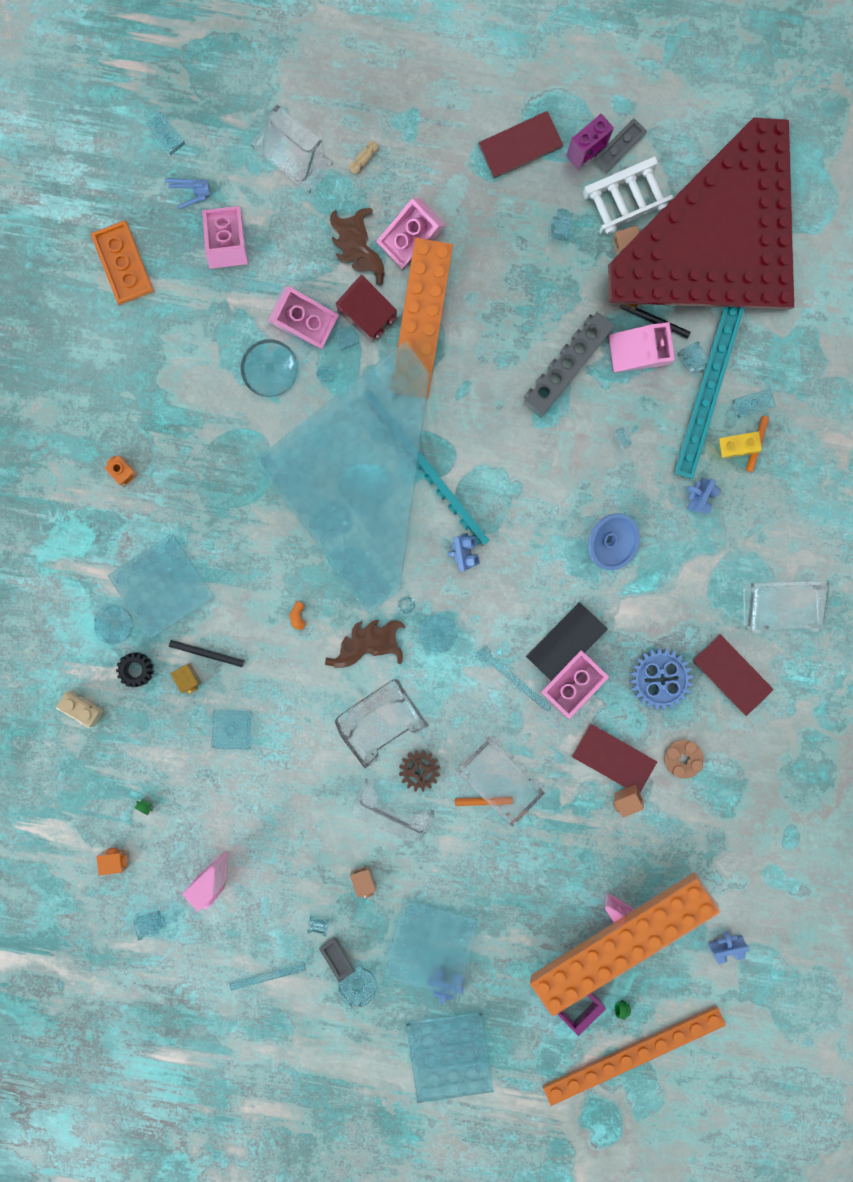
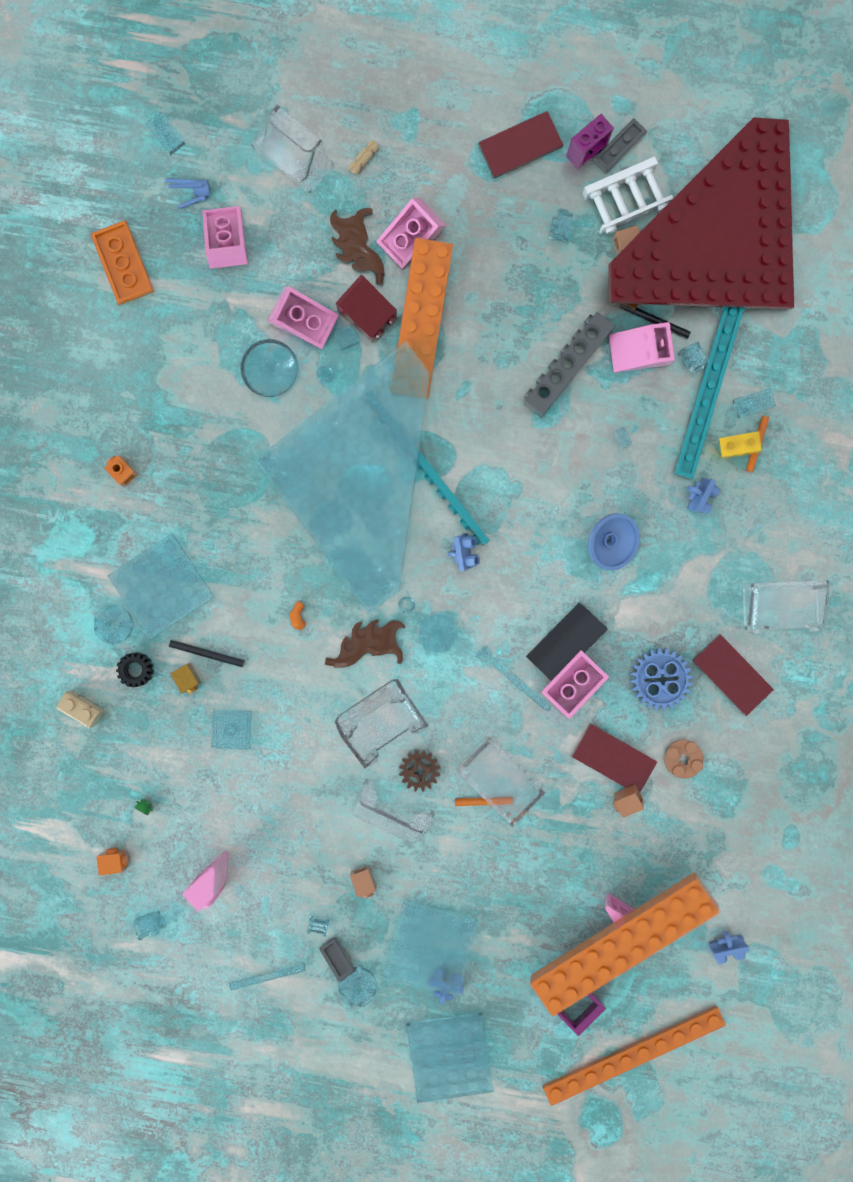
green plate [615,1000,631,1020] -> none

